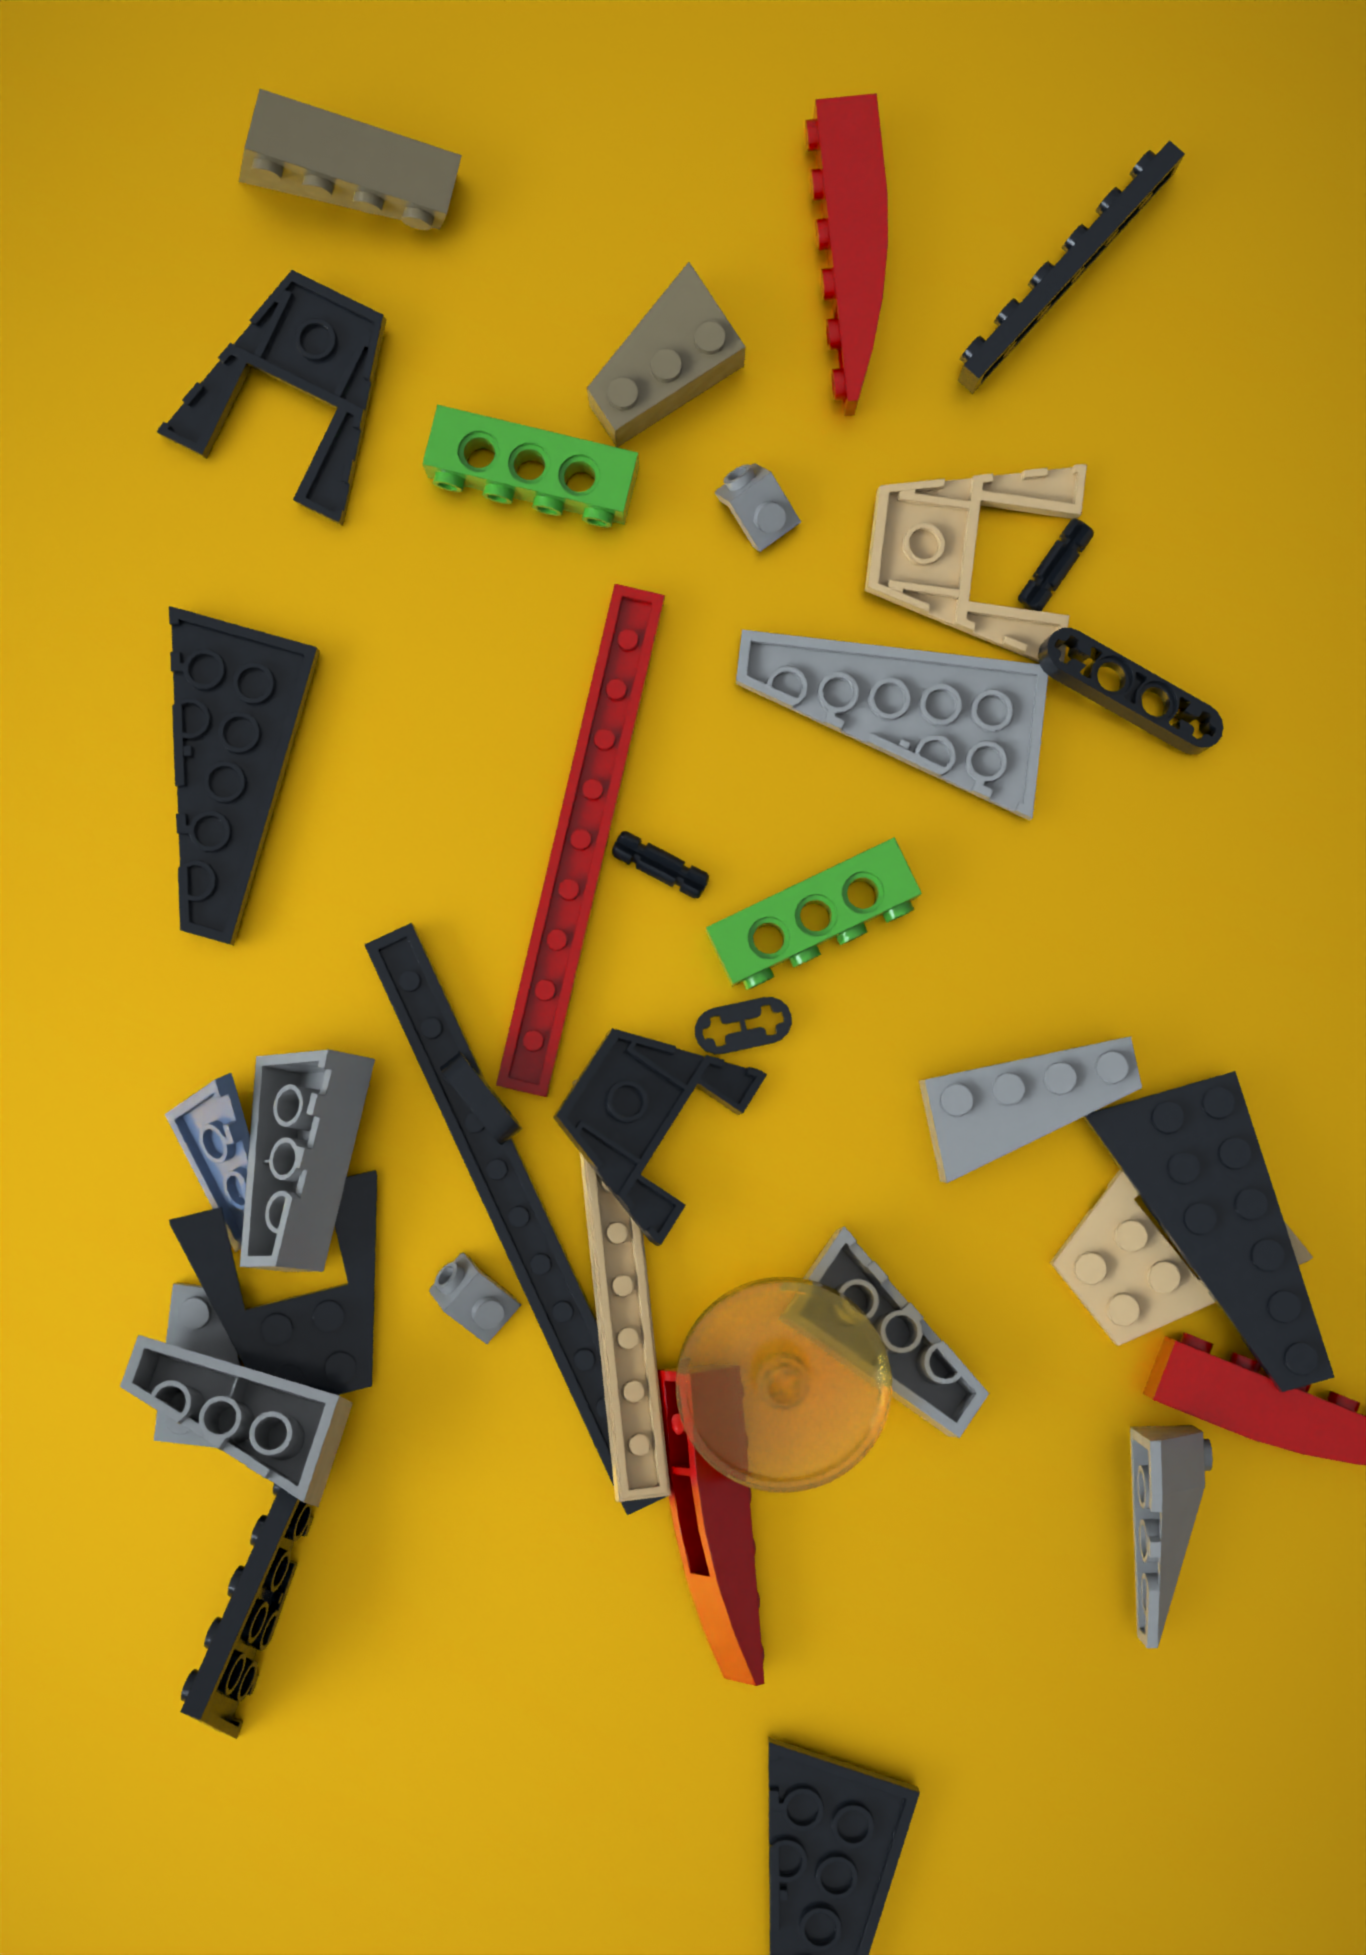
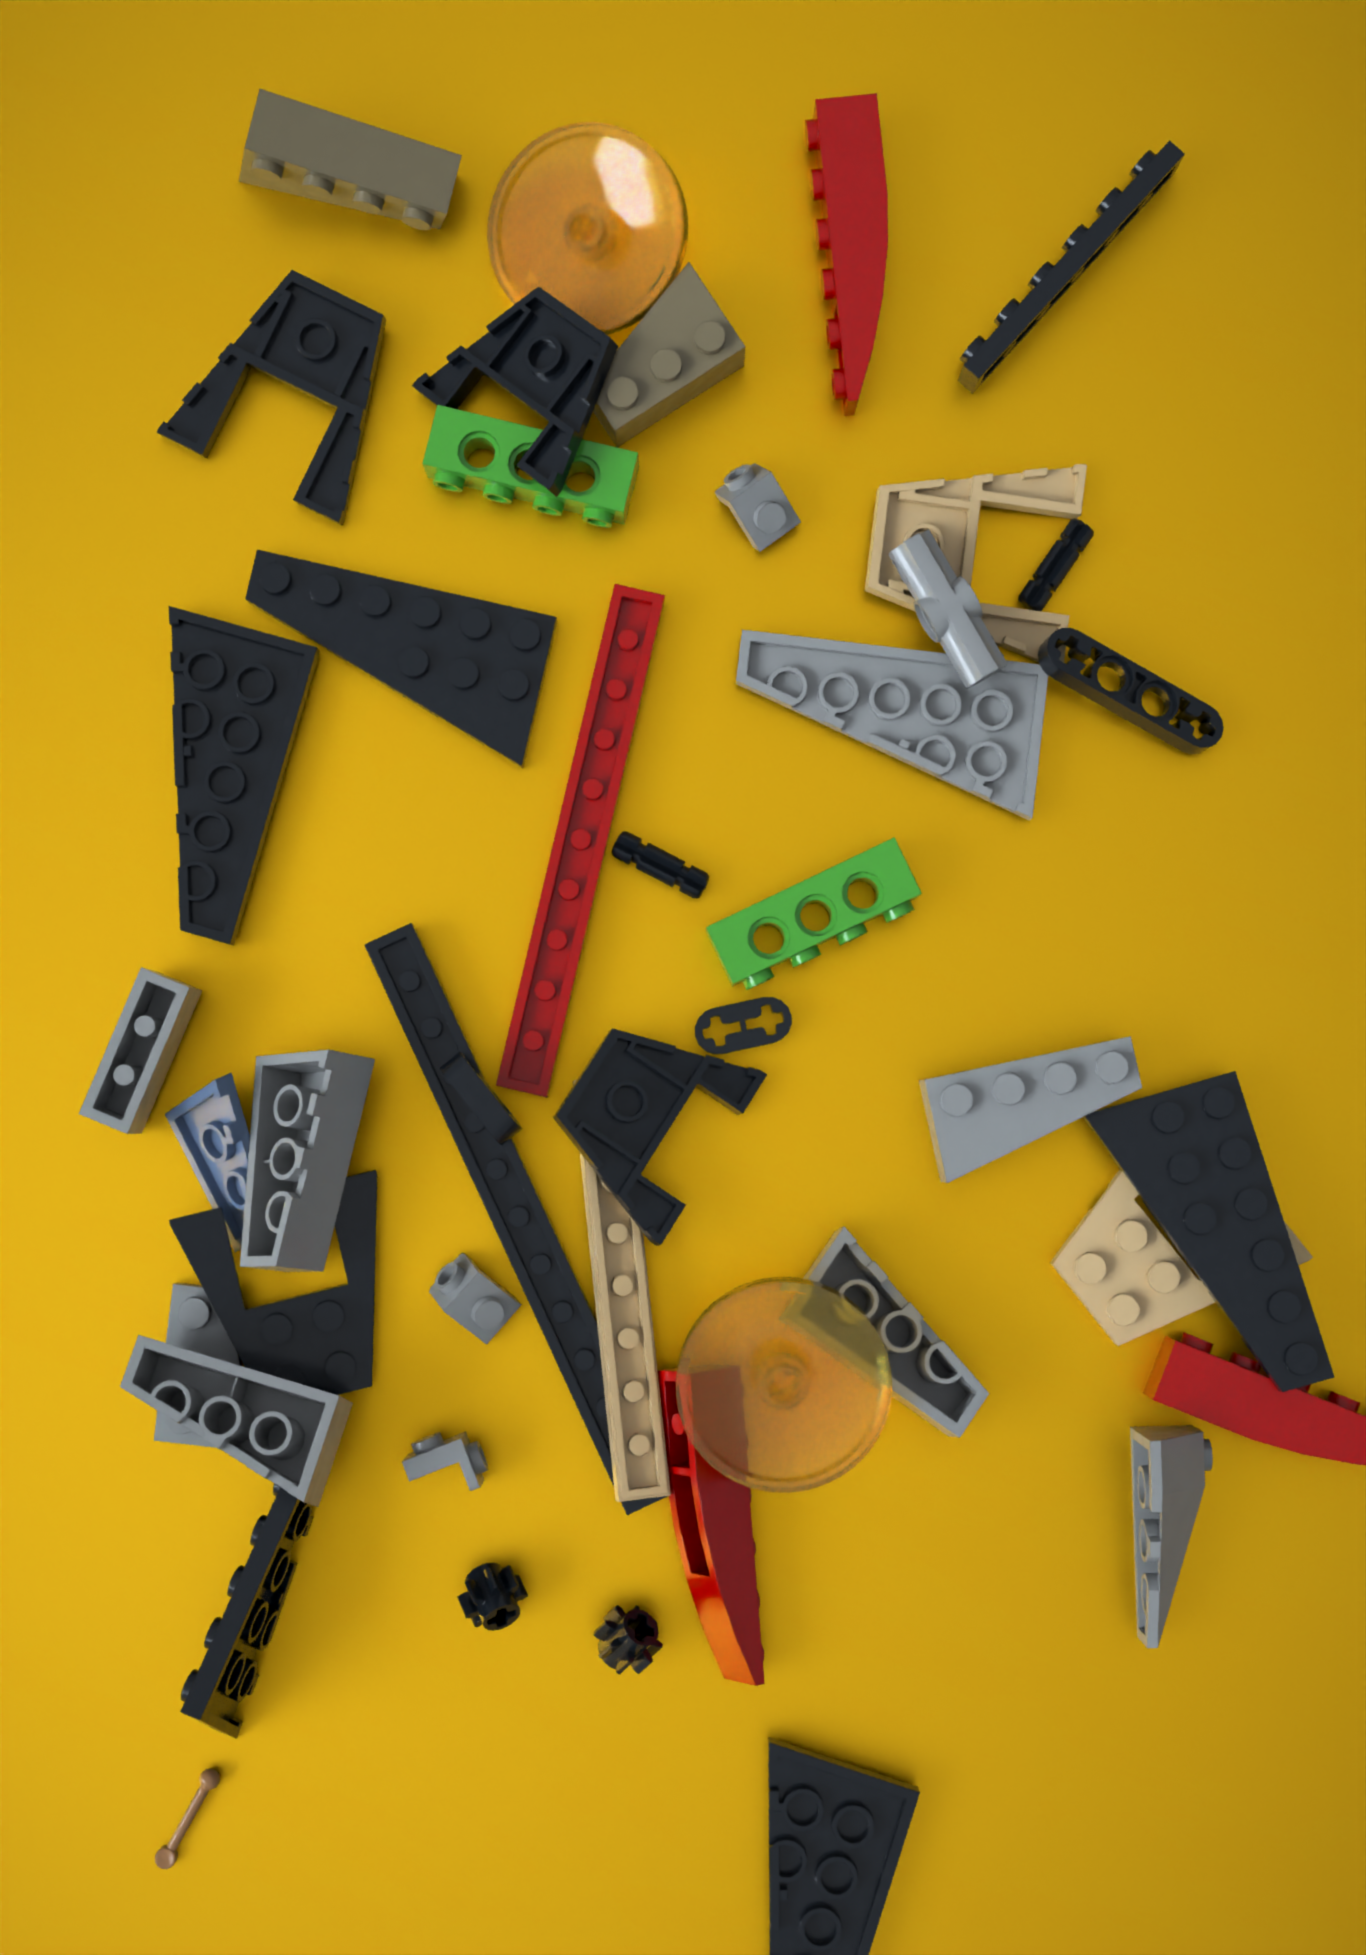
none -> light grey brick [79,967,202,1134]
none -> medium nougat hinge [155,1768,220,1869]
none -> black wing [245,550,557,769]
none -> light grey bracket [402,1431,489,1491]
none -> black wing [412,286,618,497]
none -> black gear [457,1563,528,1631]
none -> clear yellow dish [487,122,688,335]
none -> black gear [593,1605,663,1674]
none -> light grey piece [889,529,1008,689]

